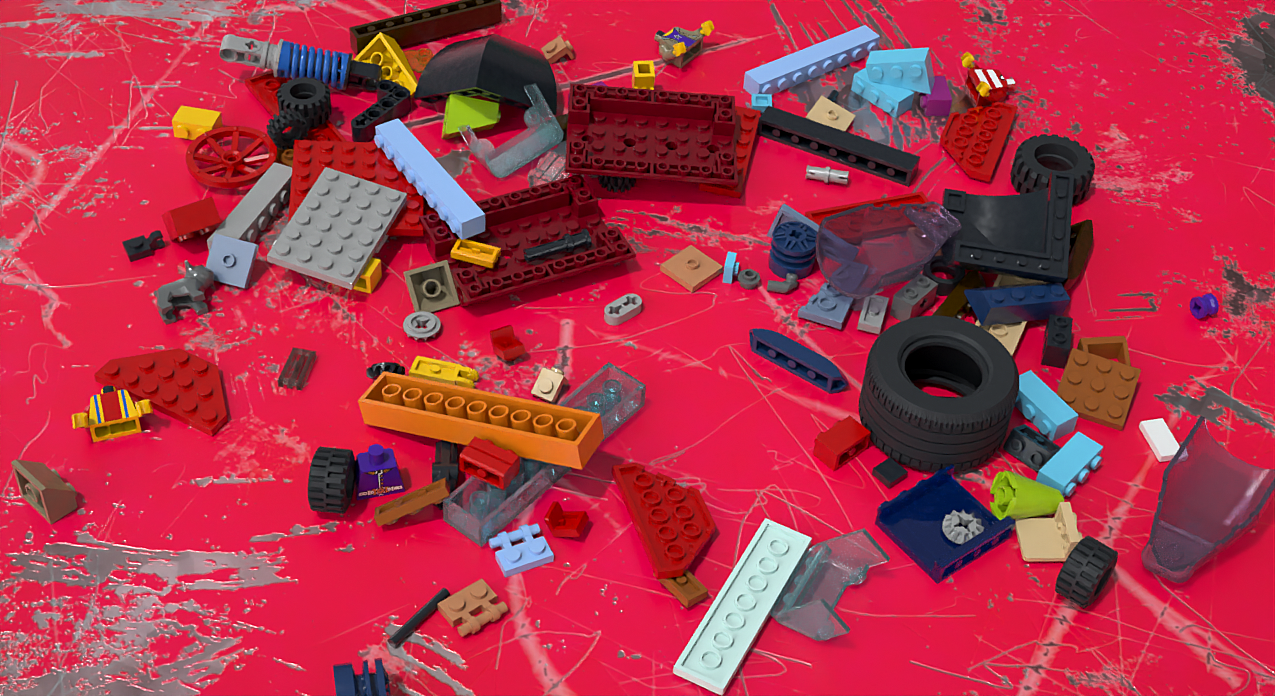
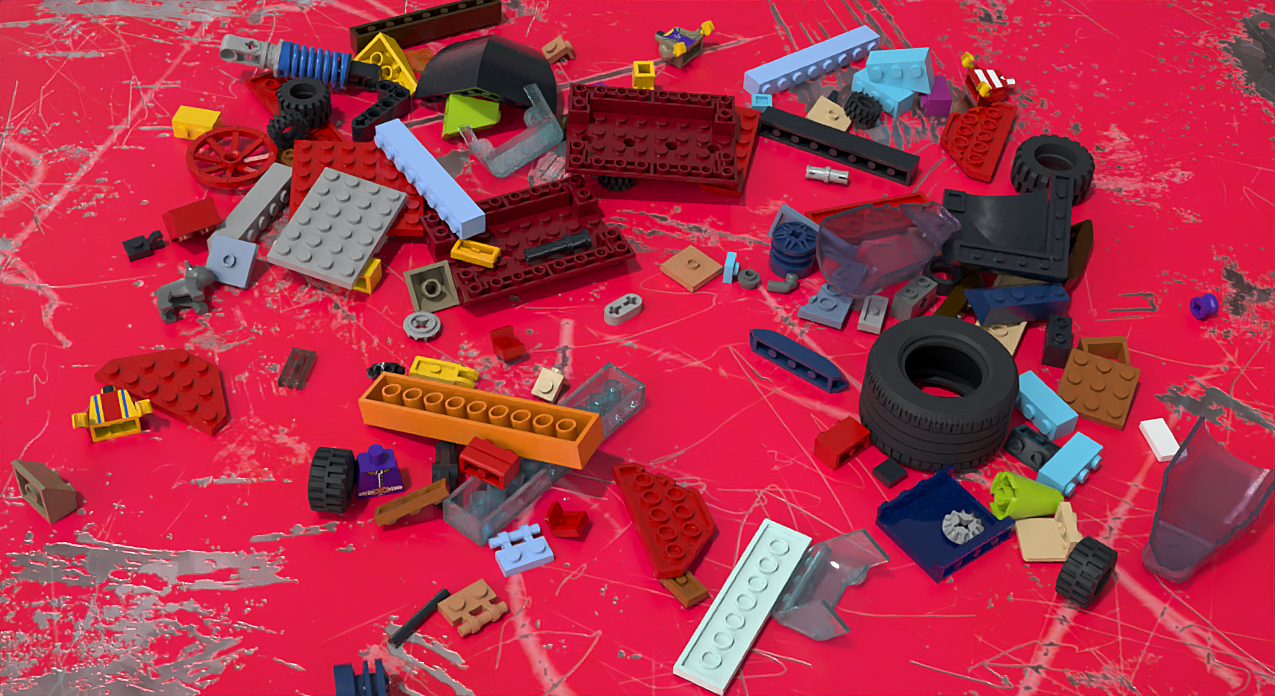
none -> black tyre [844,91,883,127]

